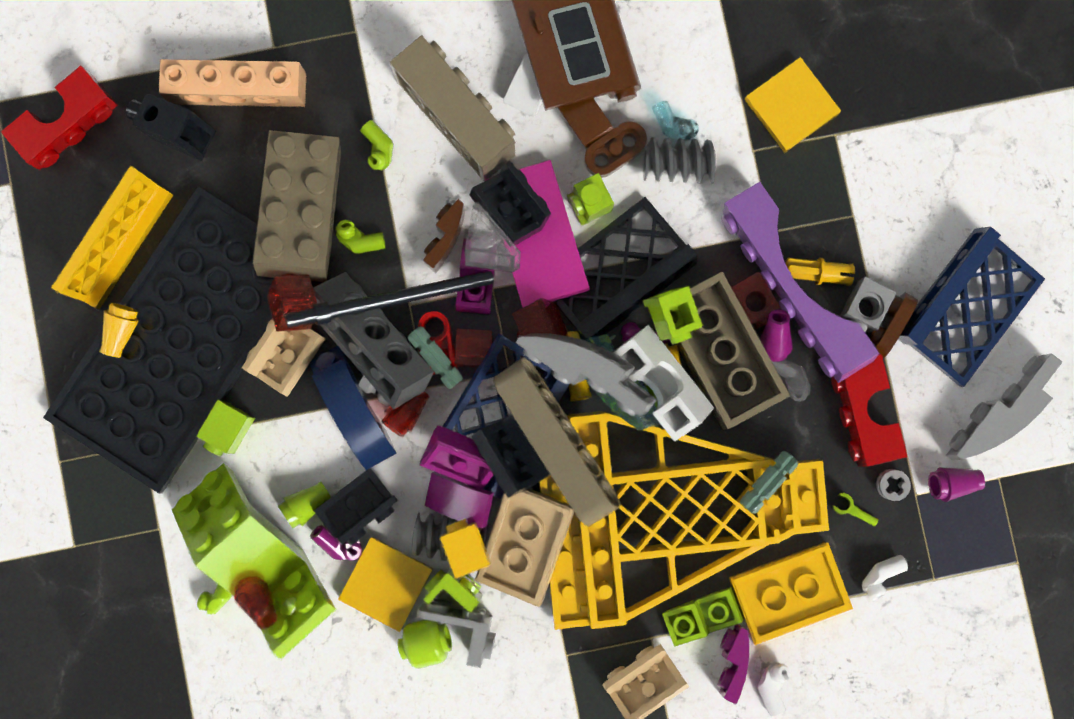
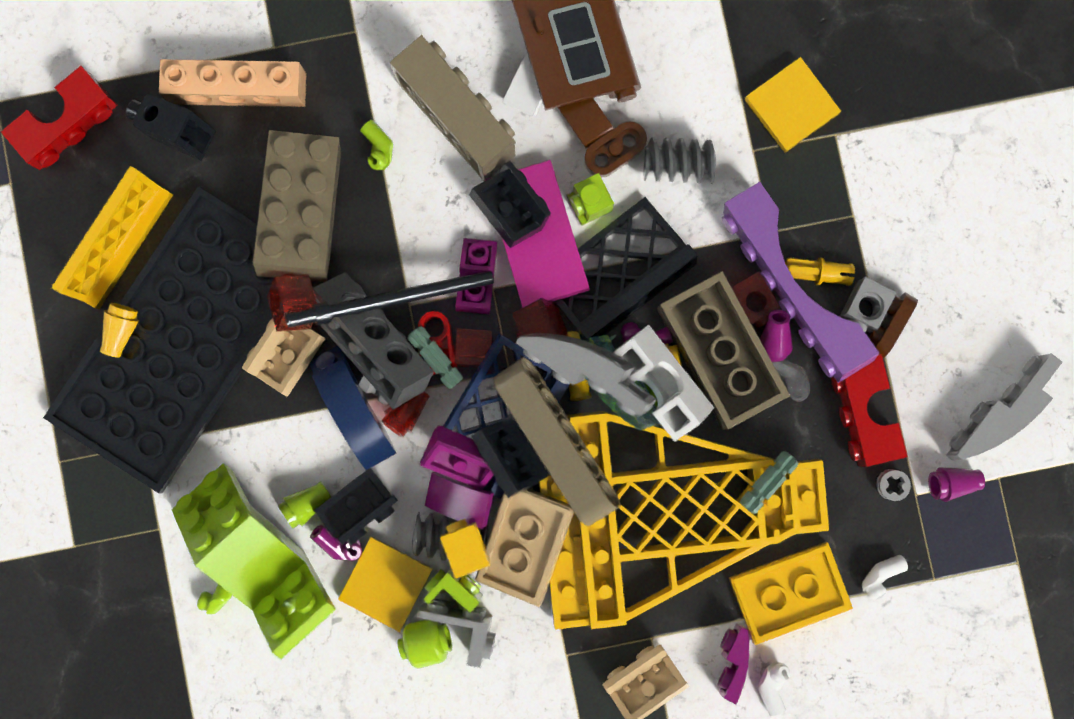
lime brick [196,400,255,457] -> none
clear red cone [234,576,277,629] -> none
lime arm [336,220,386,254] -> none
reddish brown slope [423,199,465,273] -> none
clear slope [465,203,520,272] -> none
lime brick [643,286,703,344] -> none
clear light blue arm [652,100,699,141] -> none
lime slope [662,587,743,647] -> none
lime hand [832,493,878,526] -> none
dark blue fence [898,226,1045,387] -> none

